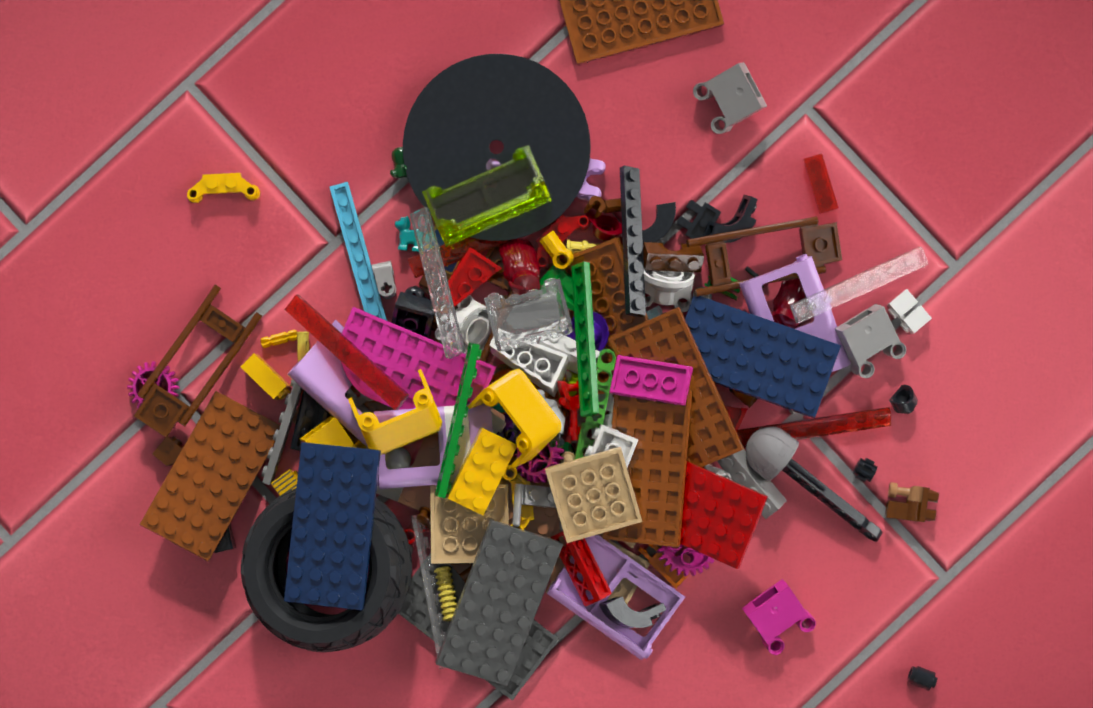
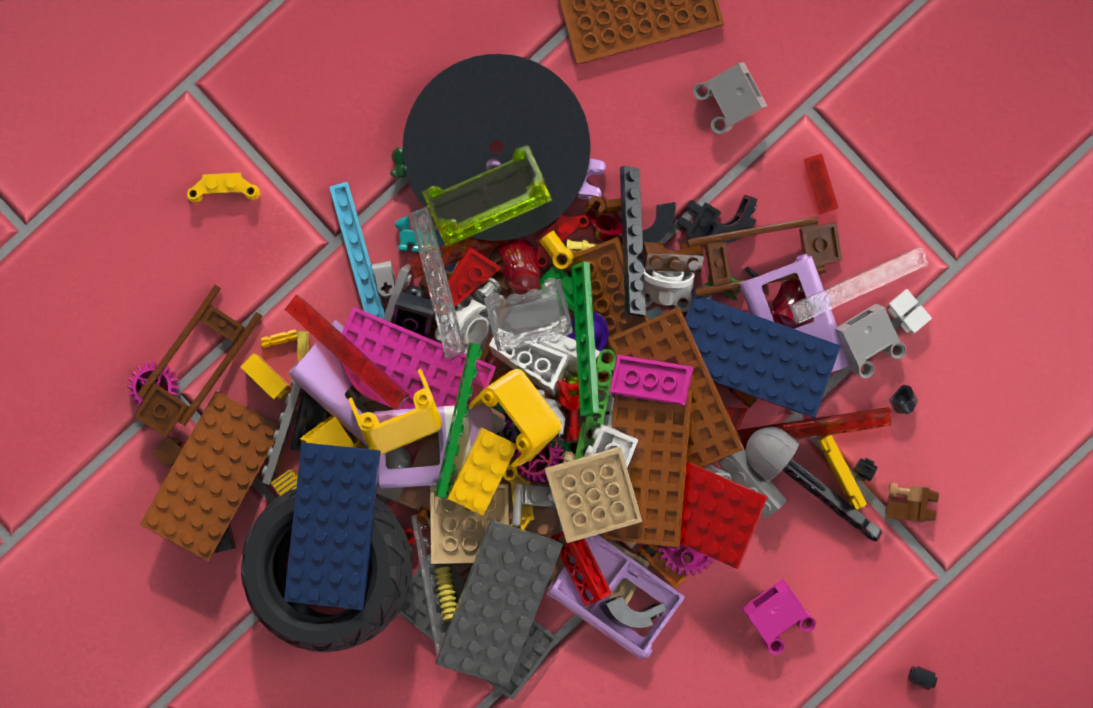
none -> light grey wing [383,264,414,322]
none -> light grey piece [471,278,502,306]
none -> yellow piece [817,435,867,510]

